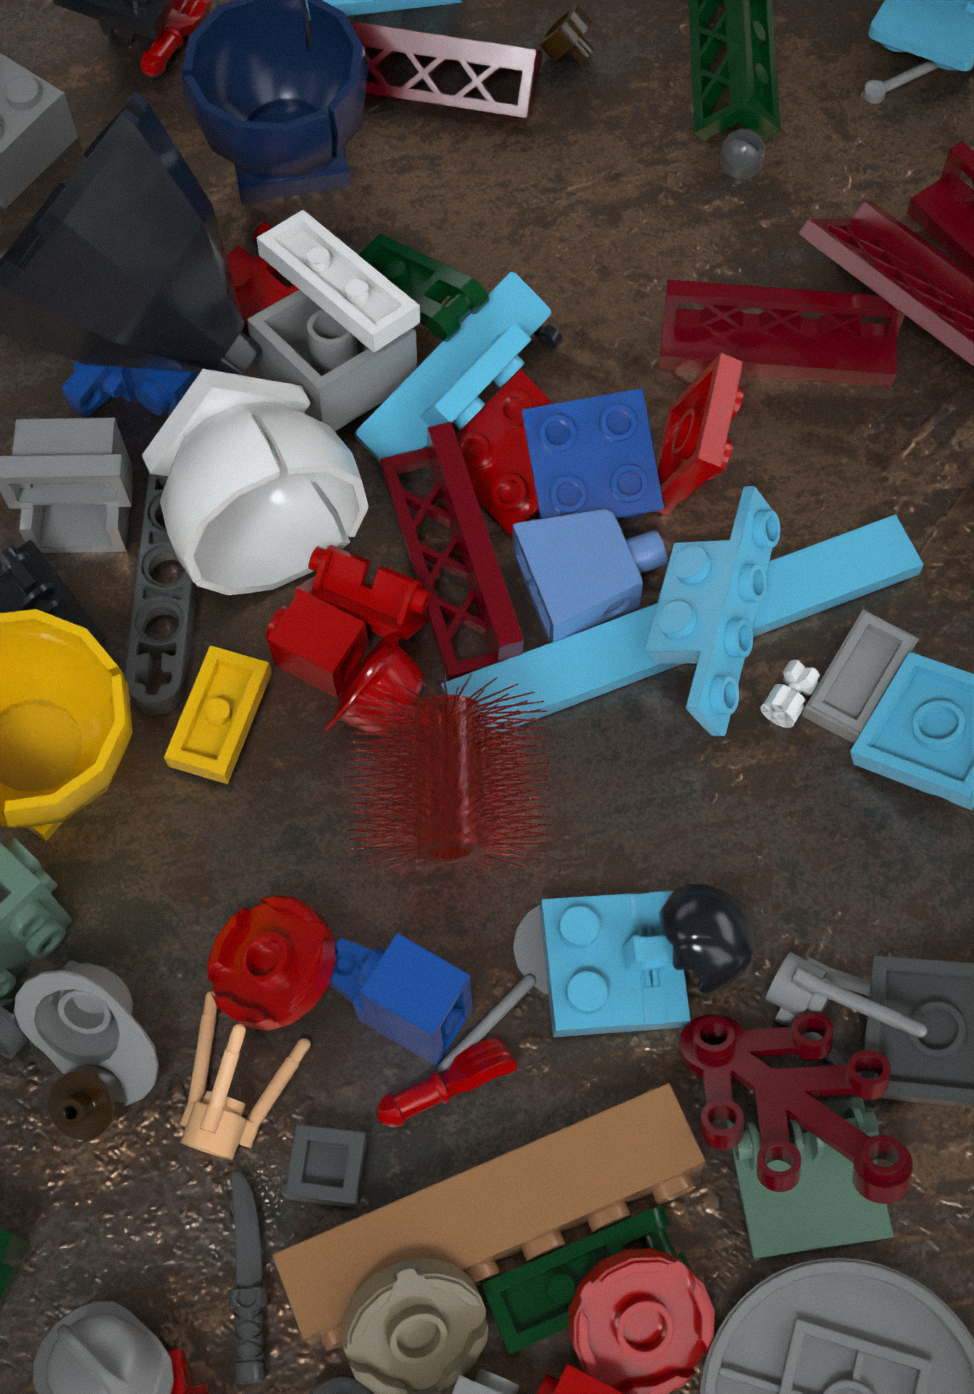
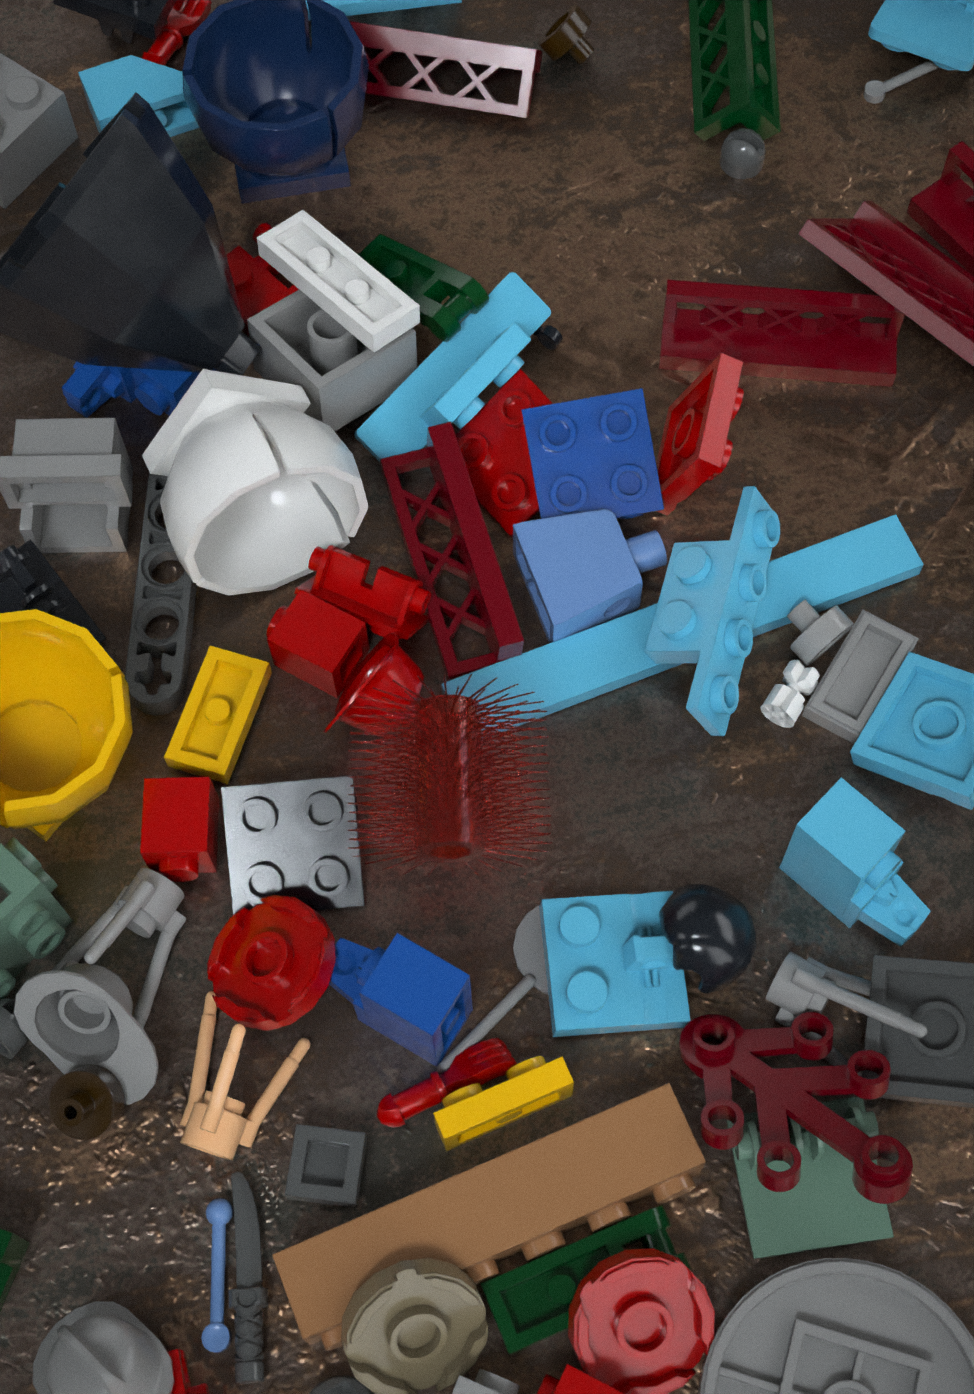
none -> light grey plant [51,868,187,1029]
none -> medium azure slope [78,55,199,137]
none -> red brick [140,777,219,882]
none -> medium blue hinge [201,1198,233,1353]
none -> hinge [221,775,365,915]
none -> yellow plate [433,1056,574,1152]
none -> medium azure hinge [779,777,931,947]
none -> light grey tile [787,599,854,666]

